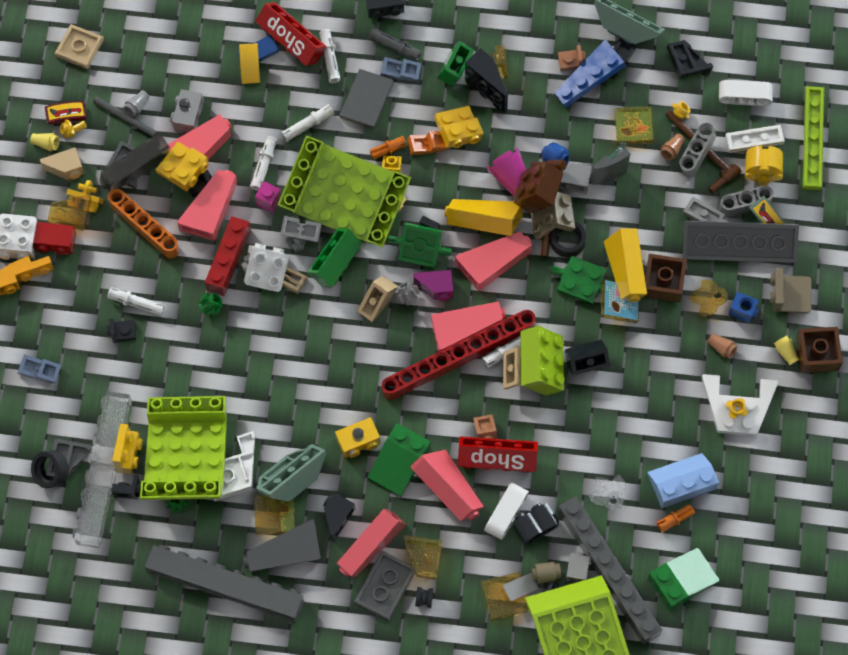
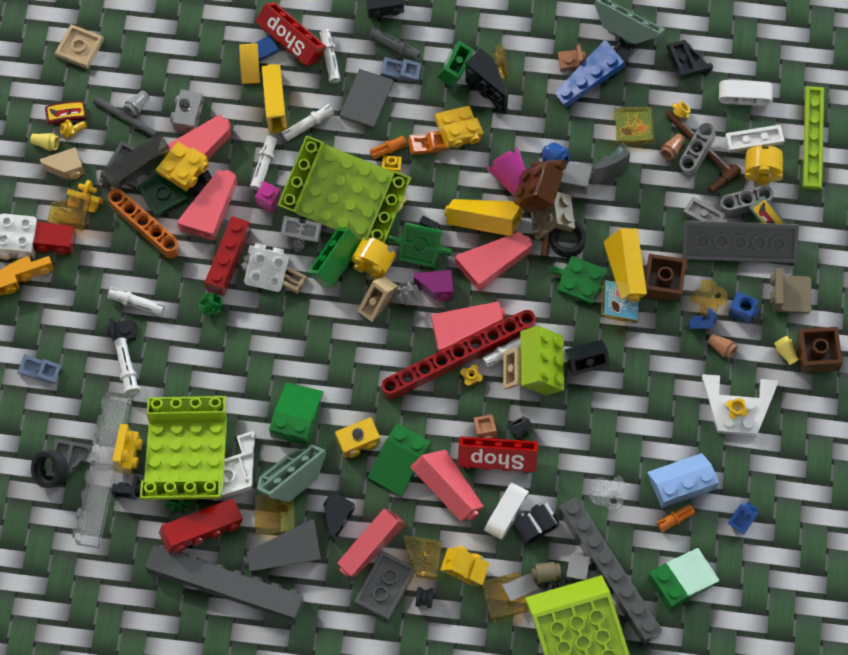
none -> white pin [114,338,141,396]
none -> dark green plate [137,175,189,218]
none -> red brick [159,498,243,554]
none -> yellow slope [262,64,287,134]
none -> green slope [269,382,323,446]
none -> yellow brick [352,237,396,279]
none -> yellow piece [441,546,490,586]
none -> yellow plate [460,364,483,386]
none -> black tile [507,416,532,441]
none -> blue bracket [688,308,717,329]
none -> blue bracket [728,502,759,535]

